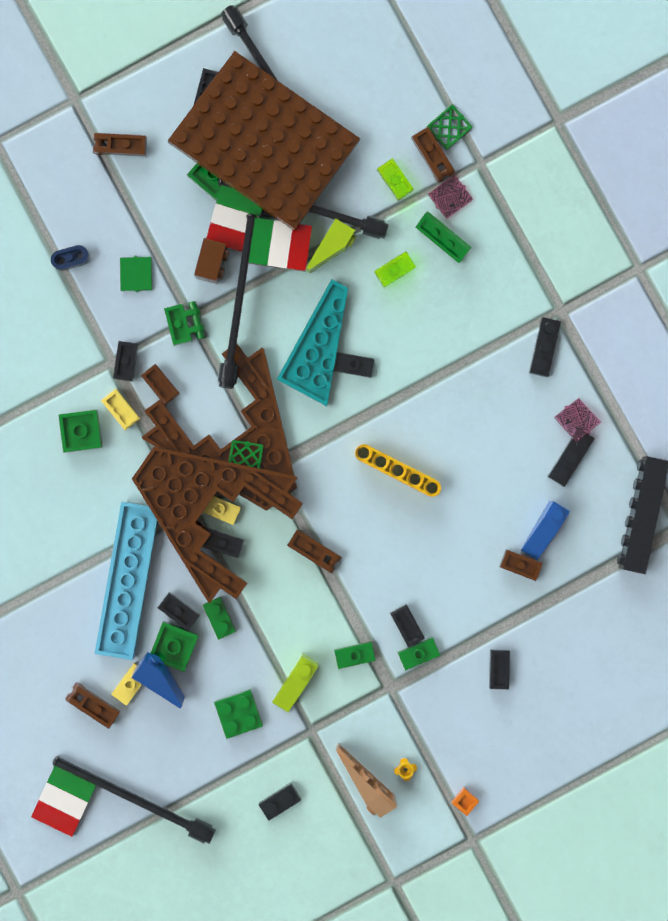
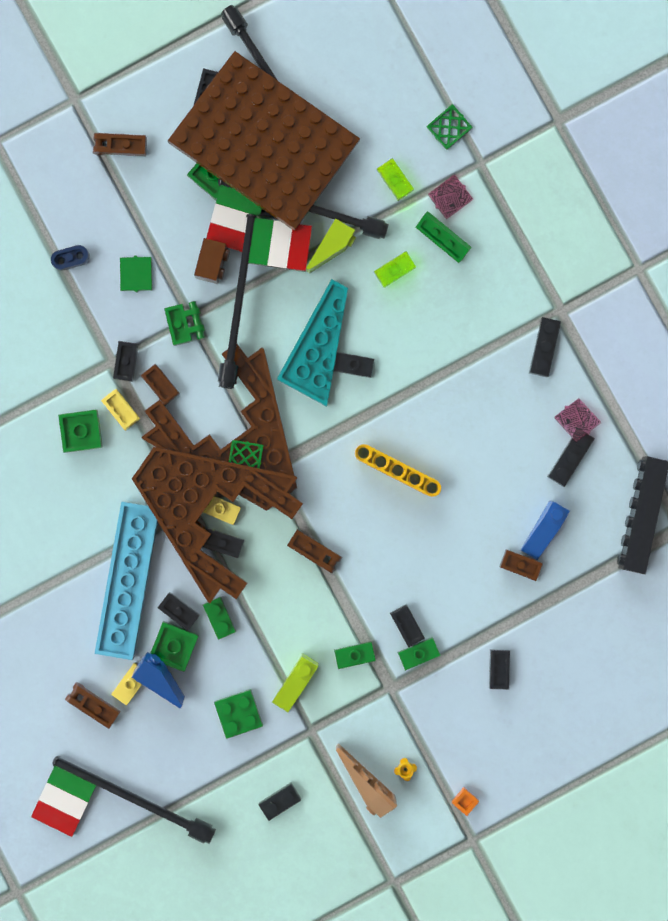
reddish brown plate [411,127,455,183] -> none

